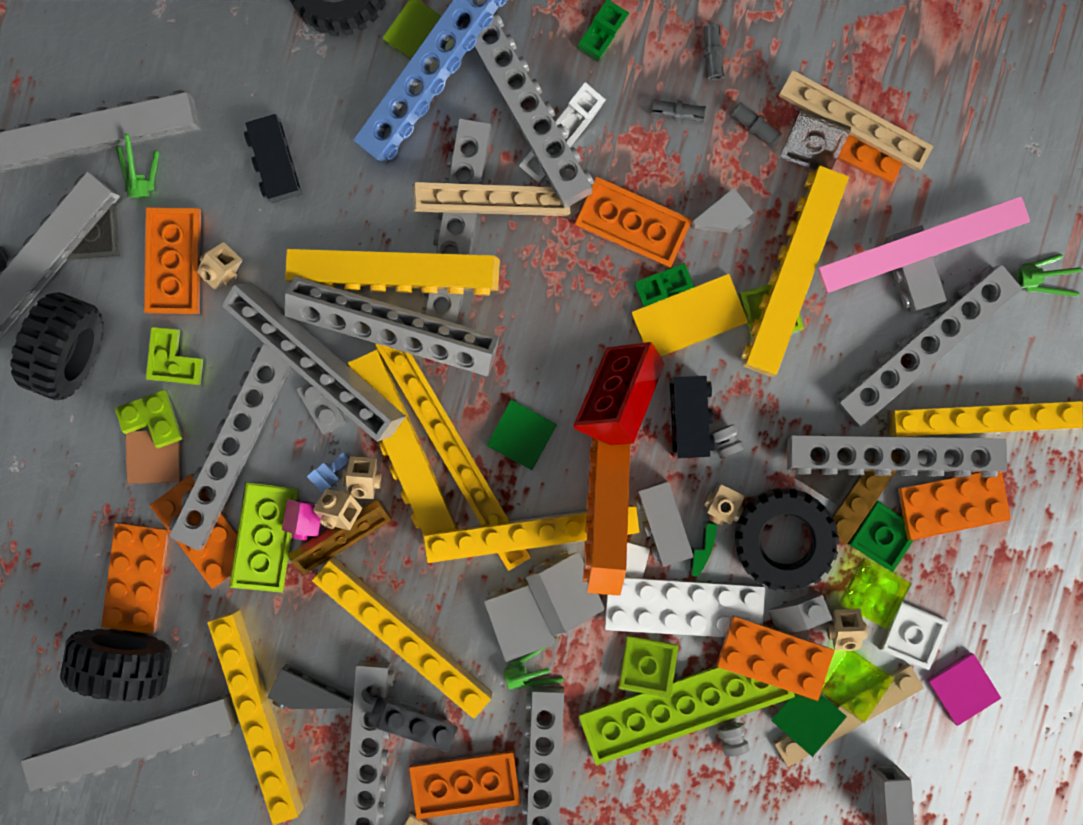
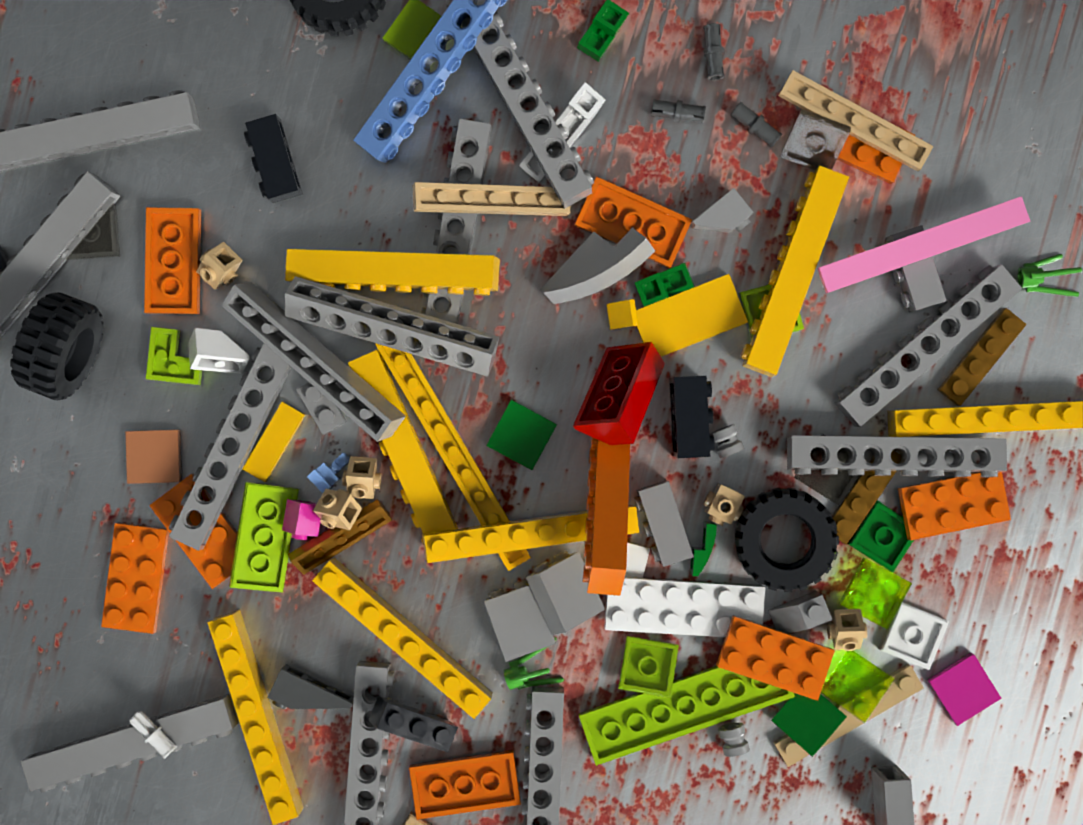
black tyre [60,629,172,702] -> none
lime plate [114,390,183,448] -> none
bright green plant [116,133,159,198] -> none
none -> white axle [130,711,178,759]
none -> white slope [188,328,250,374]
none -> yellow tile [242,401,306,482]
none -> light grey slope [540,227,655,304]
none -> yellow tile [607,299,638,330]
none -> pearl gold plate [937,308,1027,406]

